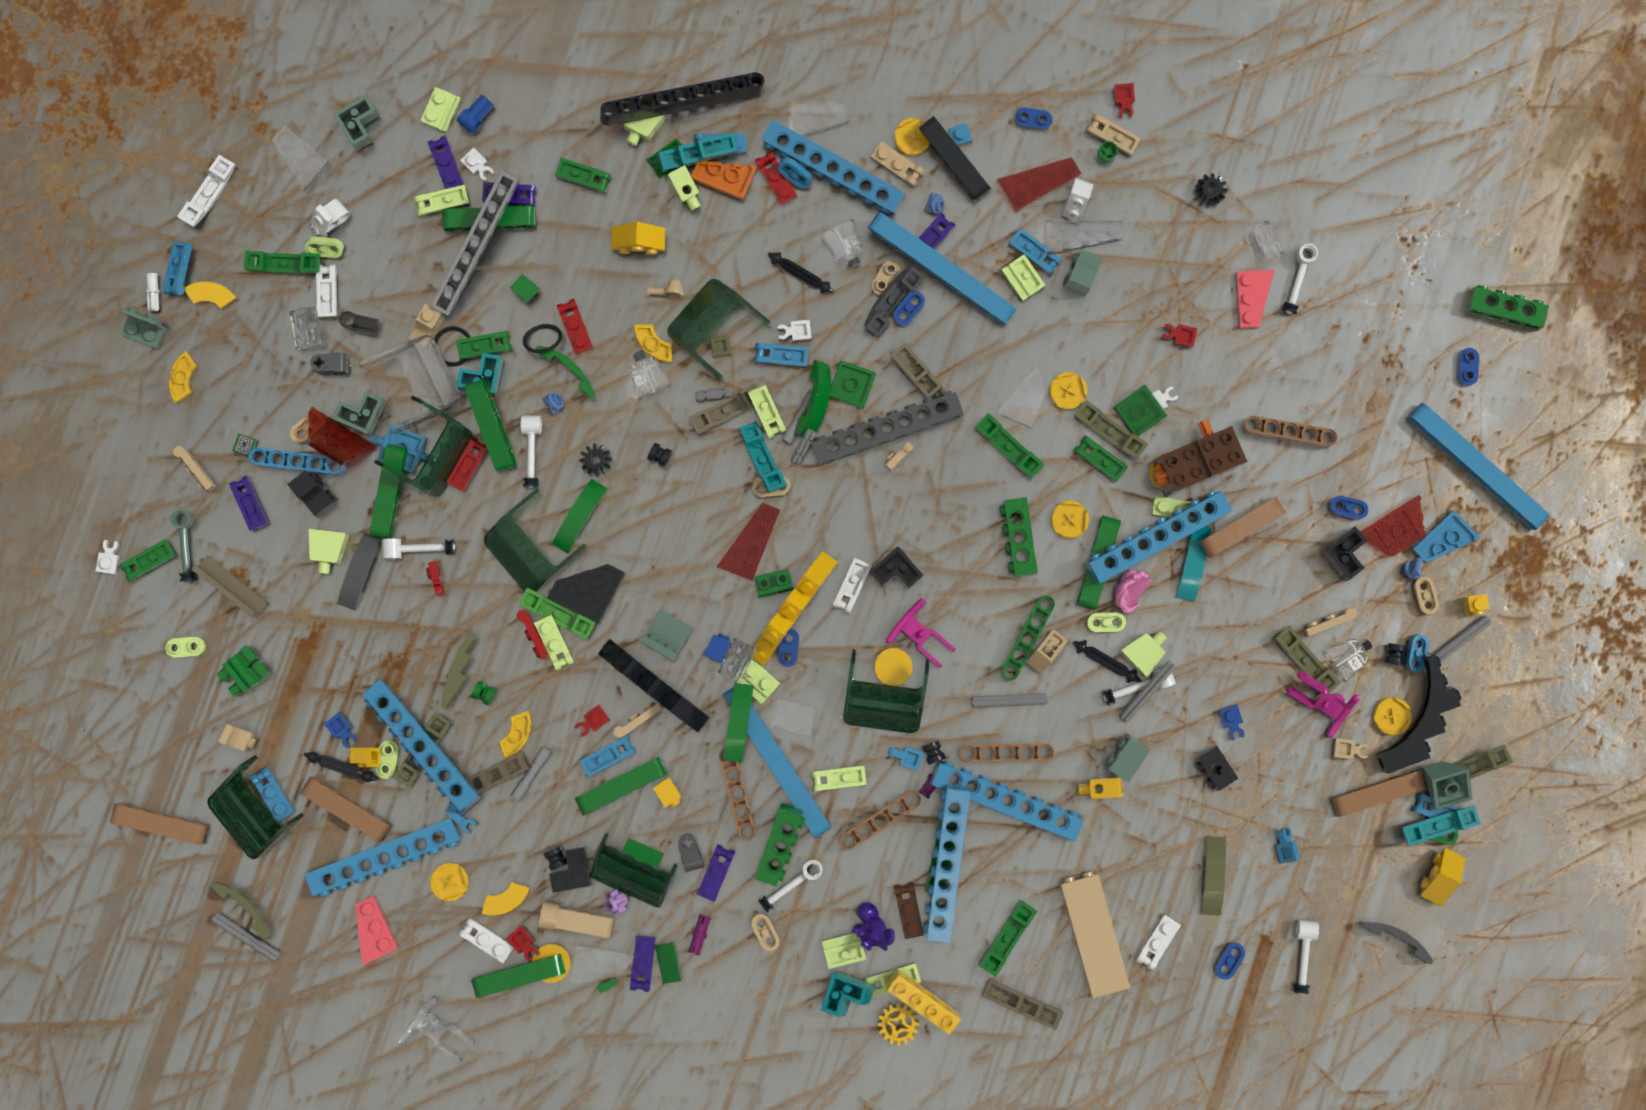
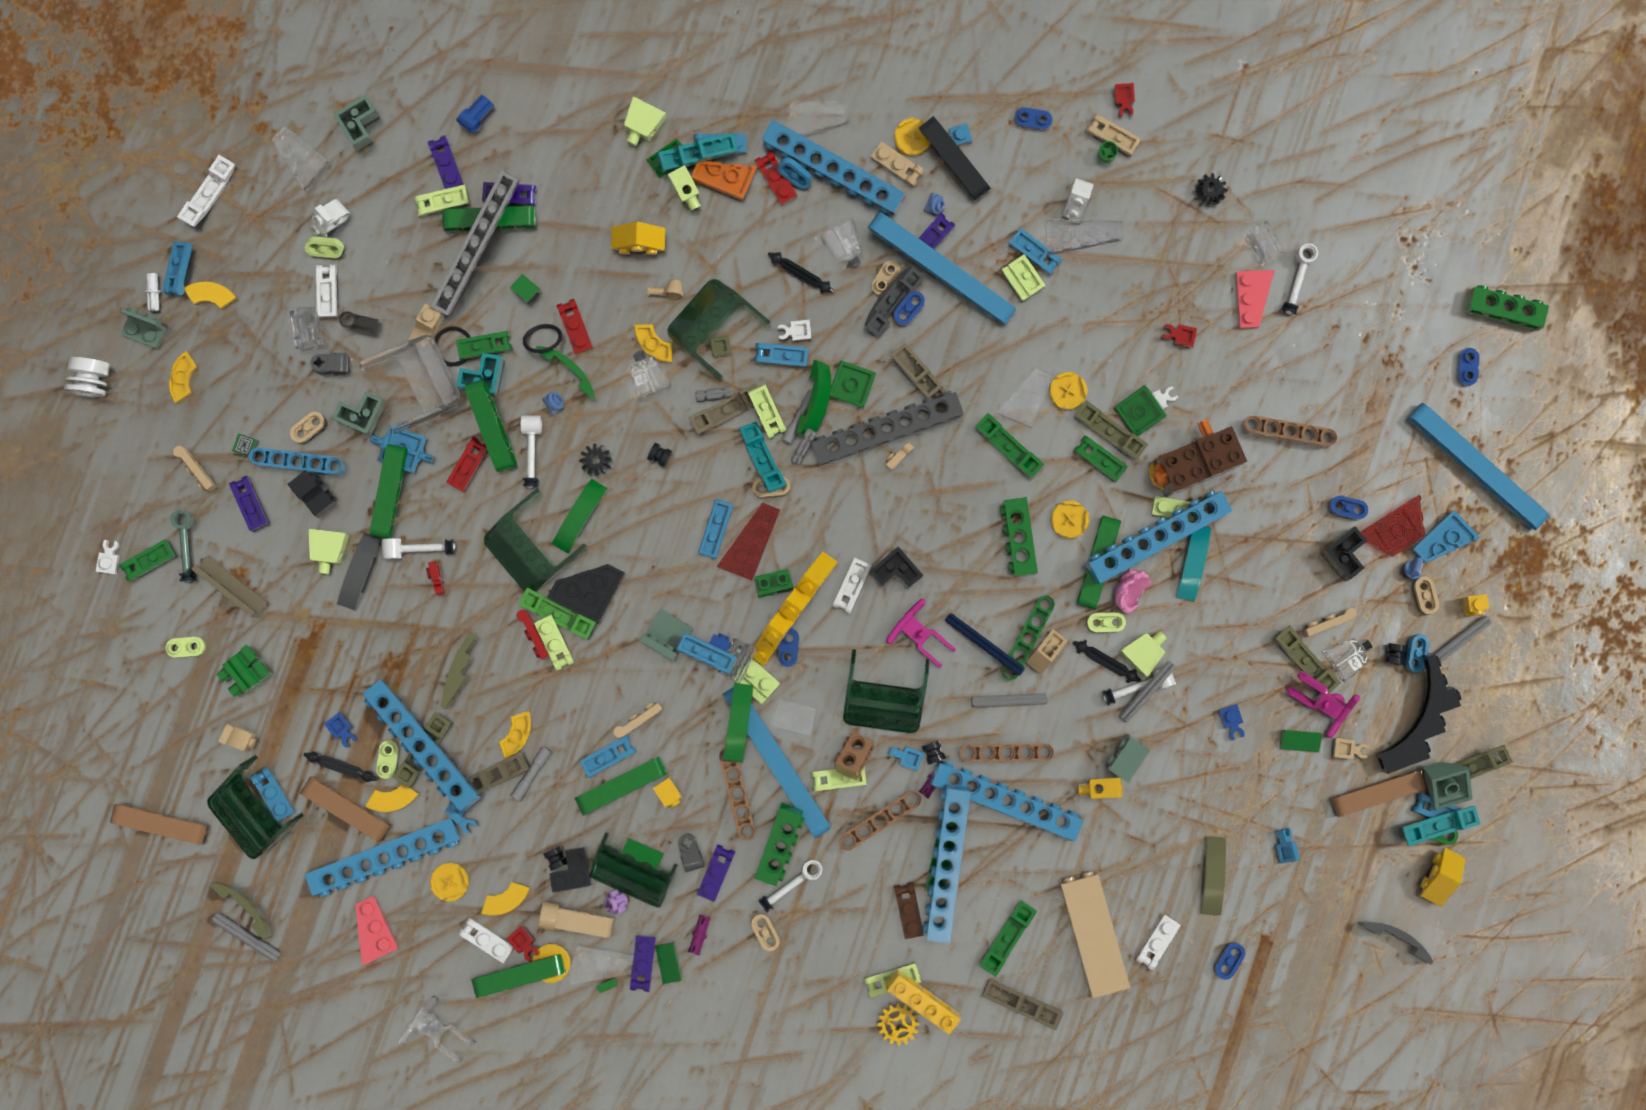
green slope [244,251,321,274] -> none
clear red wing [308,407,375,466] -> none
yellow brick [349,748,381,767] -> none
clear green windscreen [374,396,472,496] -> none
yellowish green plate [420,87,461,133] -> none
white plate [460,147,494,182] -> none
green wheel [471,680,497,706] -> none
green plate [555,158,612,193] -> none
red plate [574,704,610,737] -> none
black arch [598,639,710,733] -> none
black beam [600,72,765,126] -> none
teal brick [821,972,875,1017] -> none
yellowish green plate [822,933,866,969] -> none
dark purple animal [852,902,895,951] -> none
yellow tile [874,648,912,686] -> none
clear red wing [997,157,1081,212] -> none
sand green brick [1064,249,1103,296] -> none
black brick [1195,746,1239,791] -> none
medium nougat beam [1200,496,1287,558] -> none
white piece [1294,920,1319,995] -> none
yellow tile [1373,697,1412,735] -> none
none -> white wheel [64,357,110,398]
none -> yellow tile [365,784,419,812]
none -> dark azure tile [676,632,737,674]
none -> dark azure tile [698,499,734,559]
none -> medium nougat brick [834,732,874,781]
none -> dark blue axle [945,613,1025,676]
none -> green slope [1280,730,1322,752]

